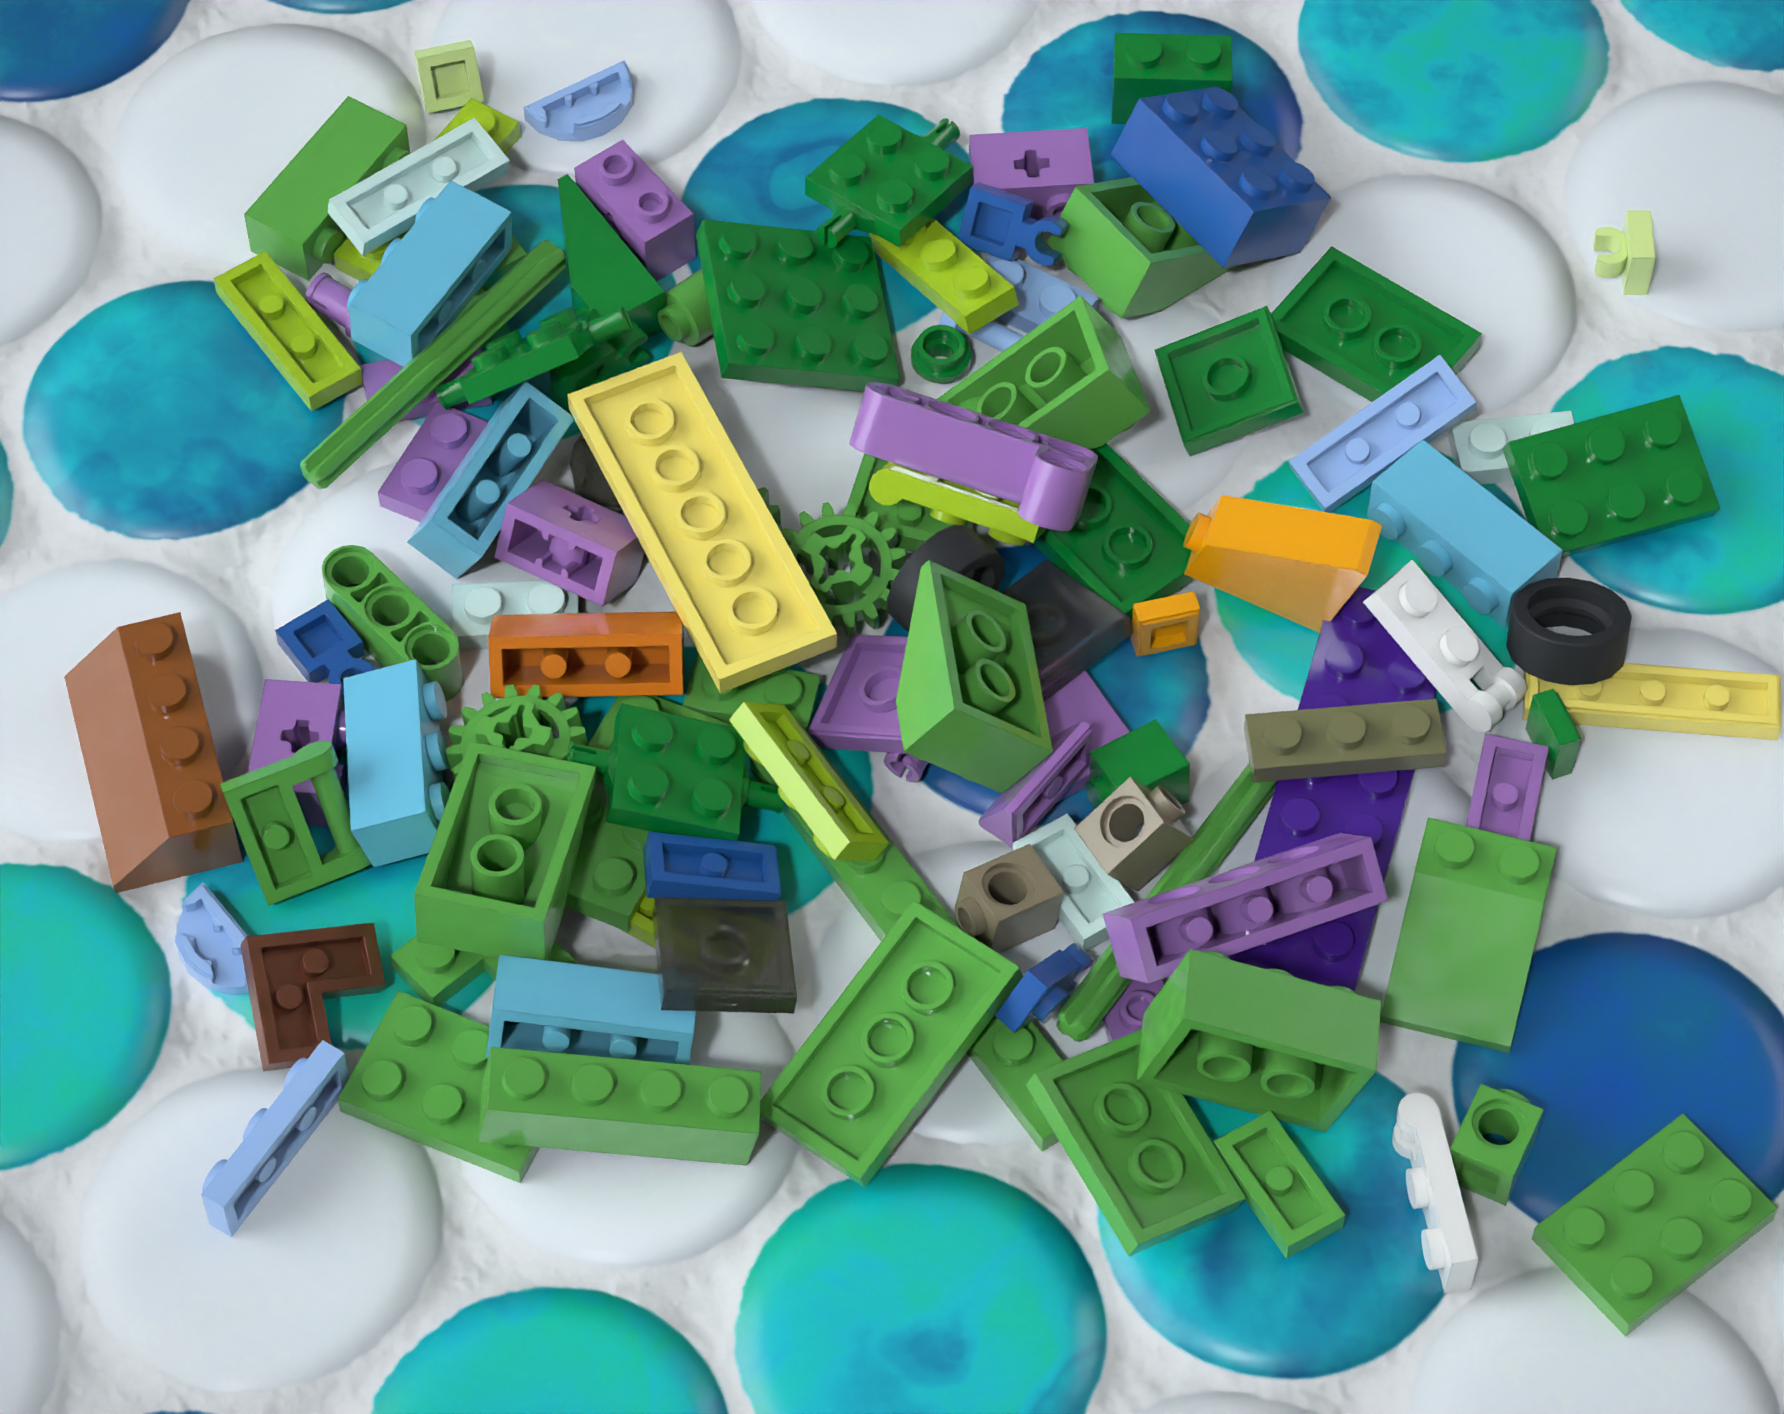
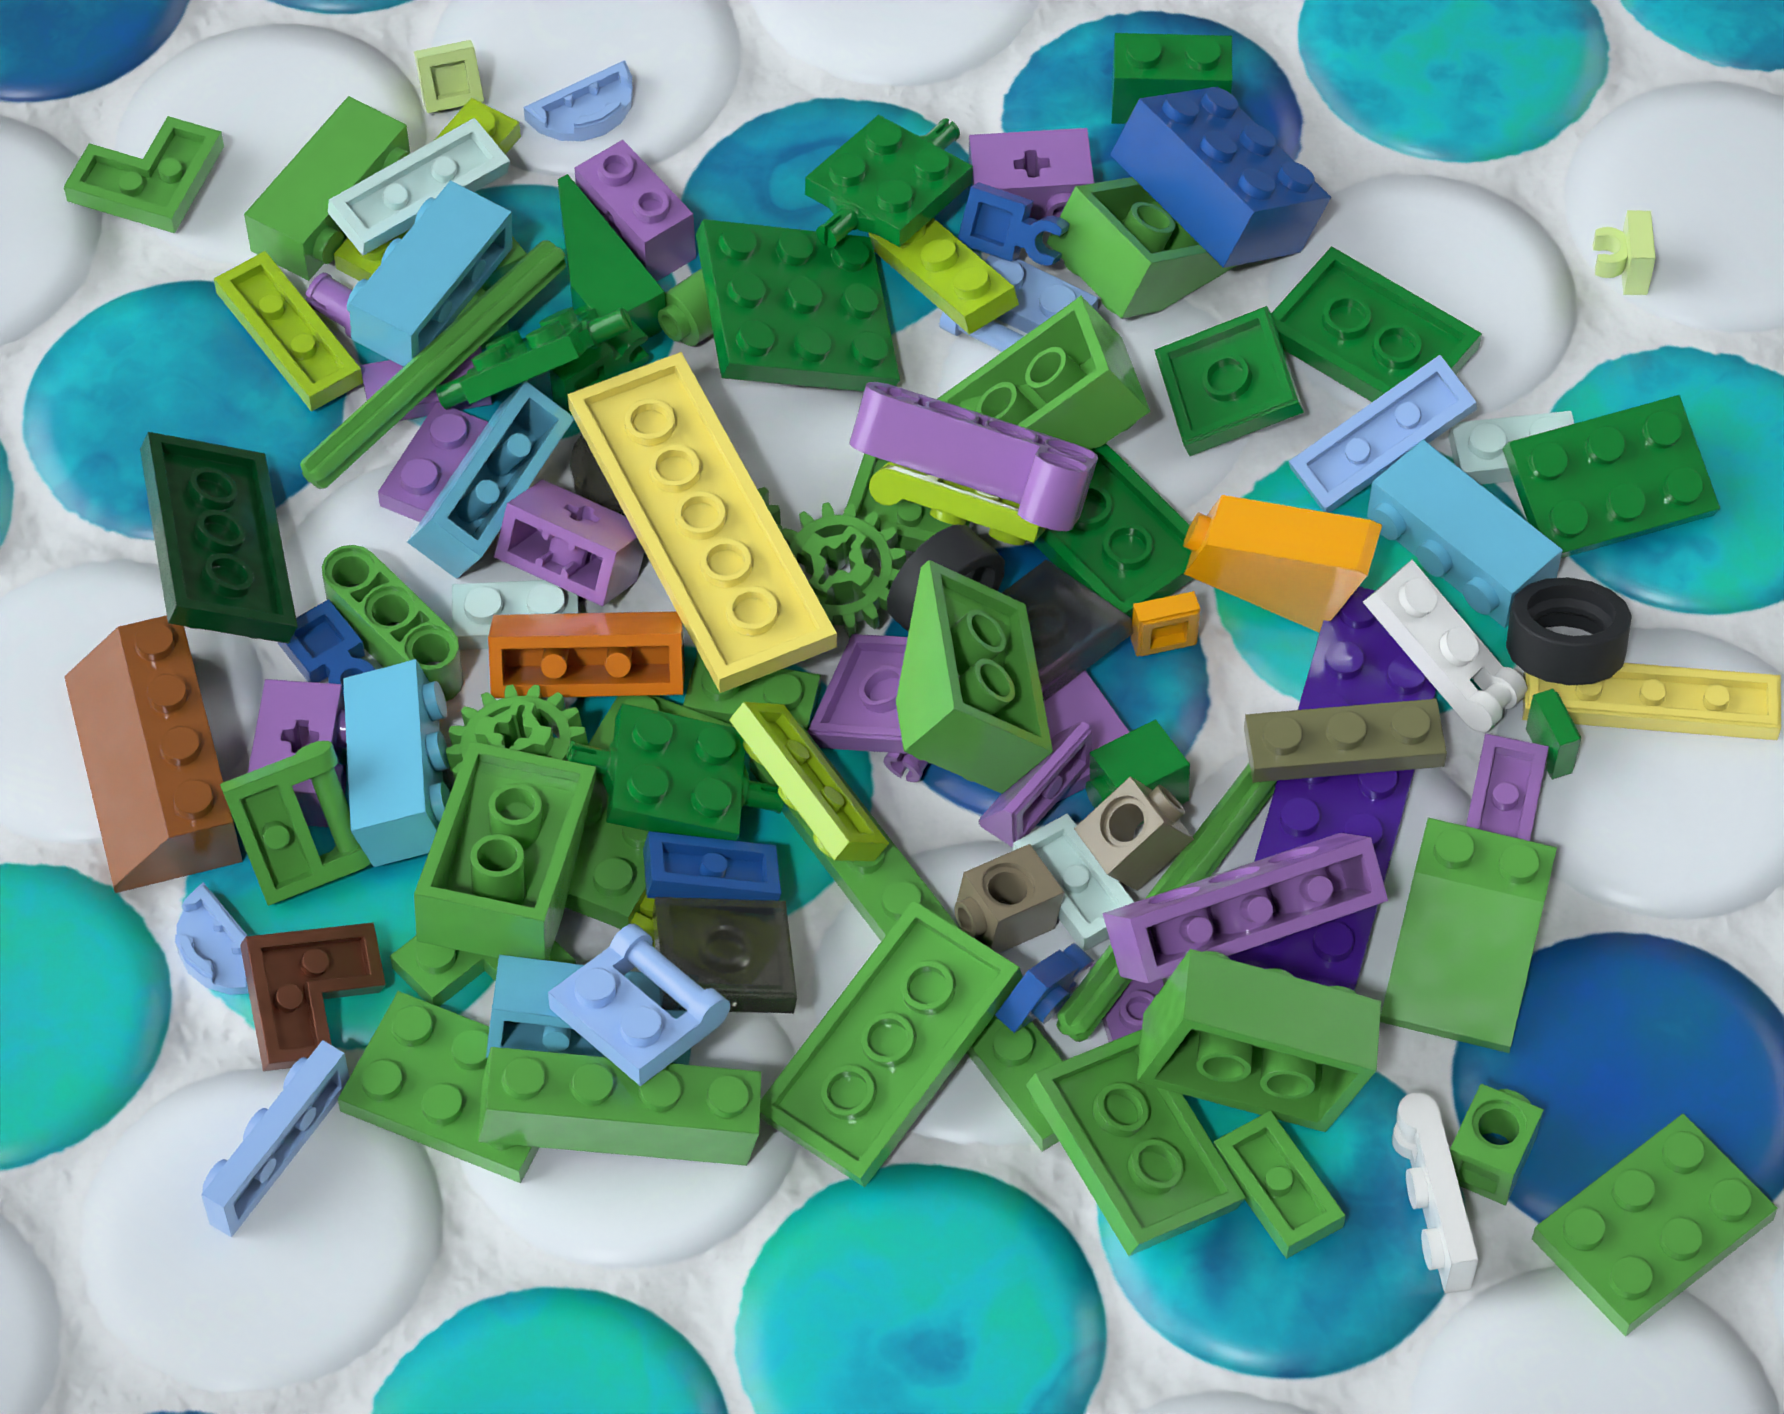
green plate [911,325,971,383] -> none
none -> bright green plate [64,116,224,233]
none -> dark green plate [140,432,298,644]
none -> light blue plate [548,924,730,1086]

